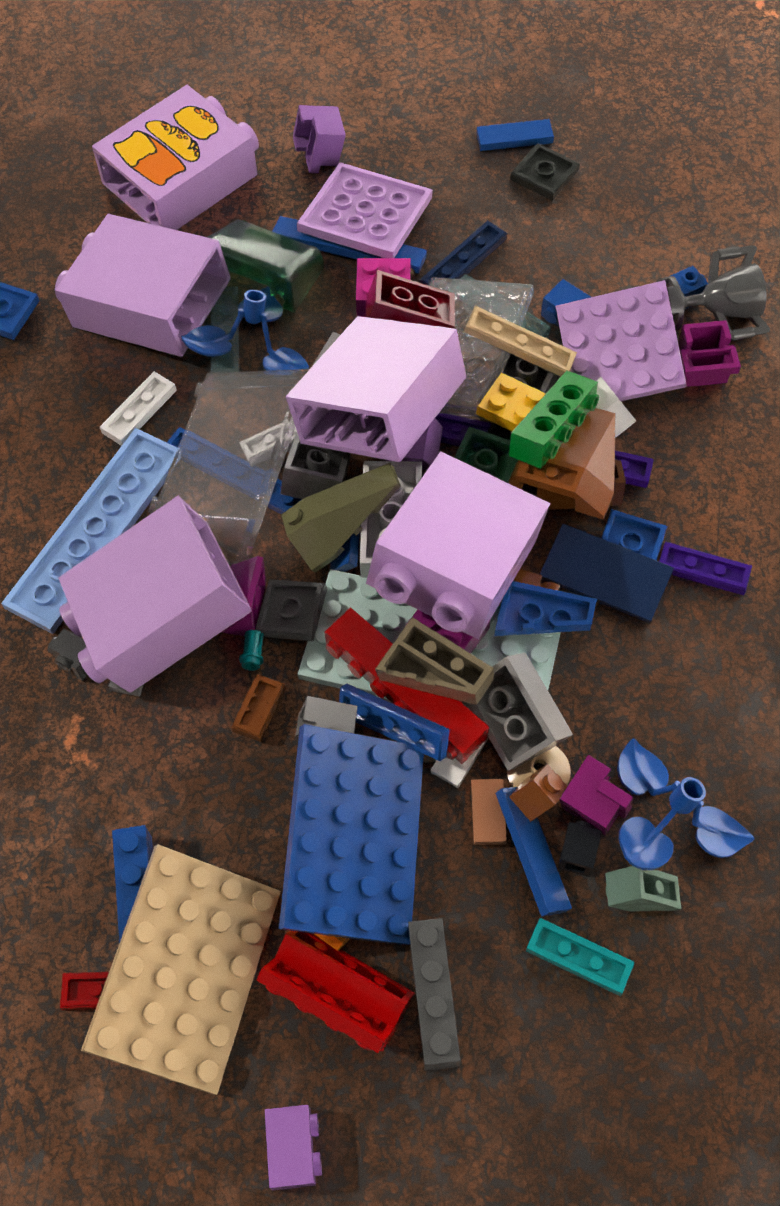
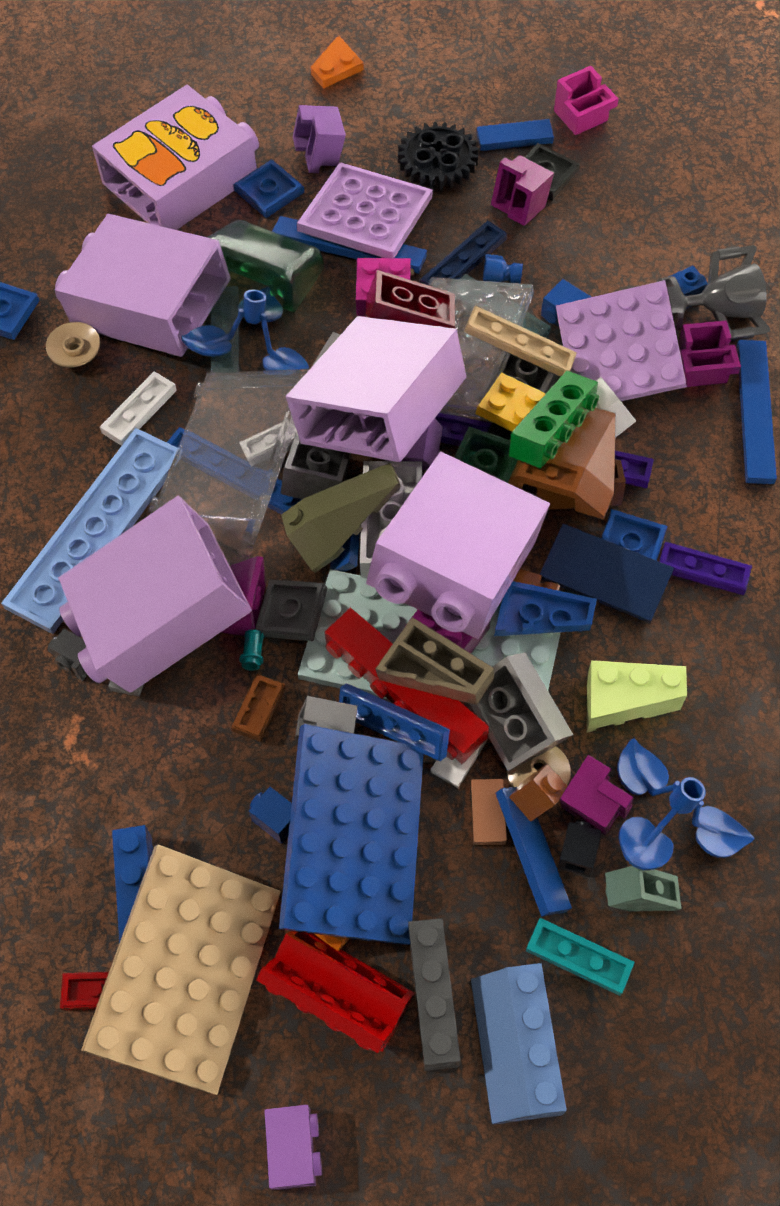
none -> tan dish [46,322,101,367]
none -> blue tile [233,159,305,218]
none -> blue brick [249,787,292,844]
none -> orange wing [311,36,364,89]
none -> black gear [398,122,479,190]
none -> medium blue slope [471,963,567,1125]
none -> blue piece [483,254,523,285]
none -> magenta plate [491,155,554,226]
none -> dark pink plate [554,66,619,135]
none -> yellowish green wedge [586,660,687,733]
none -> blue tile [737,340,777,484]

